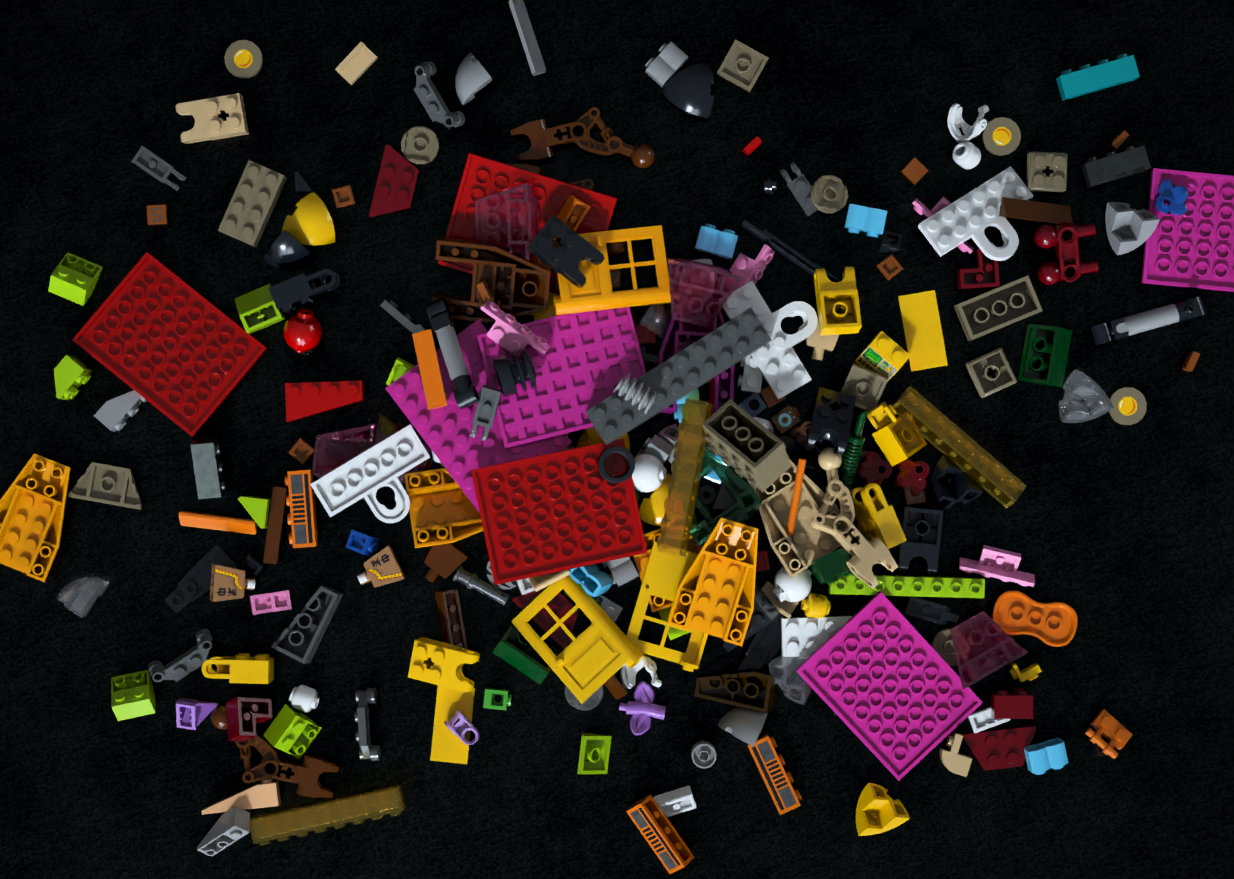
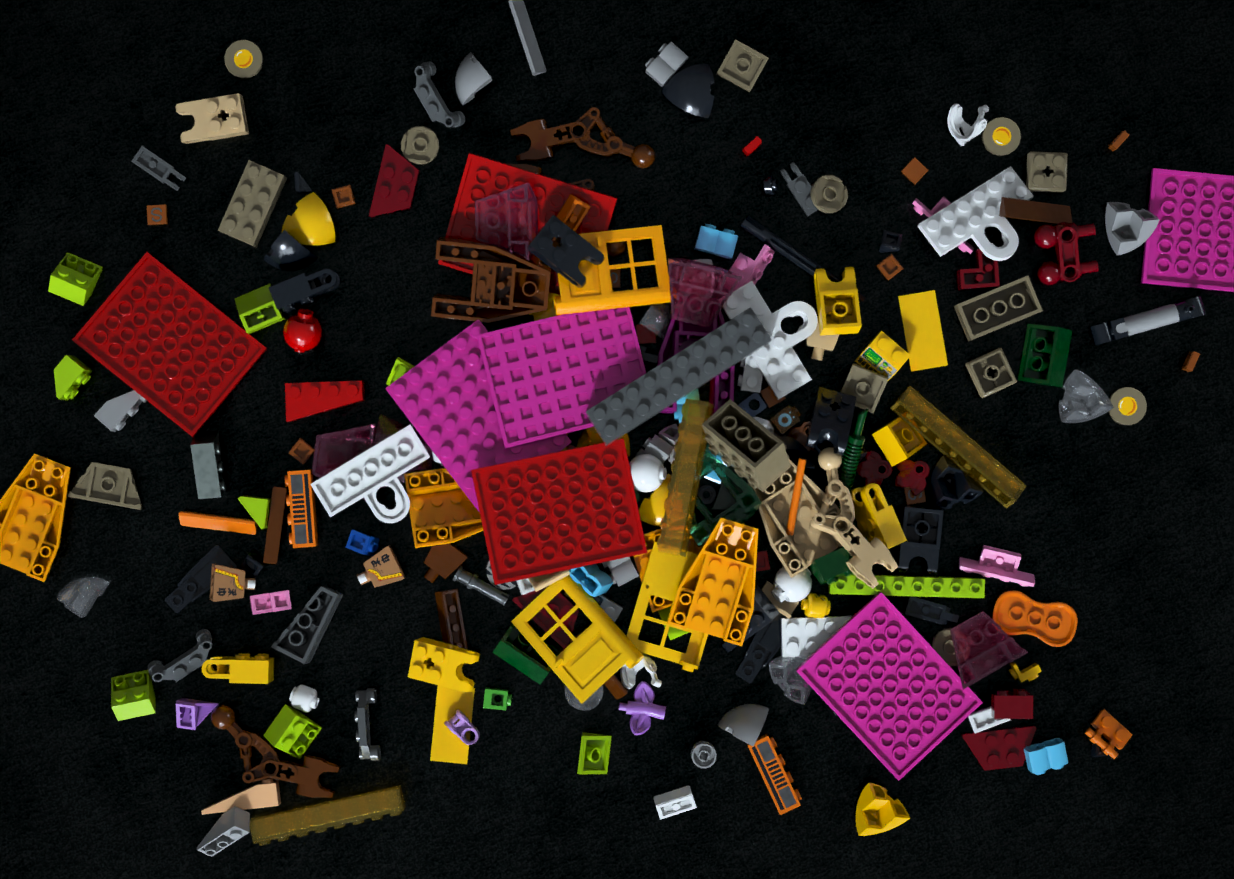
dark red brick [226,697,272,741] -> none
tan panel [335,41,378,86] -> none
dark grey hinge [380,300,425,334] -> none
orange slope [412,329,447,410] -> none
piece [425,298,480,409] -> none
dark grey hinge [470,385,502,441] -> none
dark orange tile [477,279,493,302] -> none
bright pink bracket [481,301,551,357] -> none
black wheel [492,349,537,397] -> none
black tyre [597,446,635,483] -> none
light grey piece [613,373,657,414] -> none
orange brick [626,794,694,874] -> none
dark brown wedge [694,671,776,713] -> none
medium azure brick [844,204,887,238] -> none
yellow bracket [867,401,897,431] -> none
tan brick [940,731,972,777] -> none
white head [952,141,981,169] -> none
teal brick [1056,53,1140,101] -> none
pearl dark grey wedge [1081,145,1151,188] -> none
blue plate [1155,178,1188,215] -> none

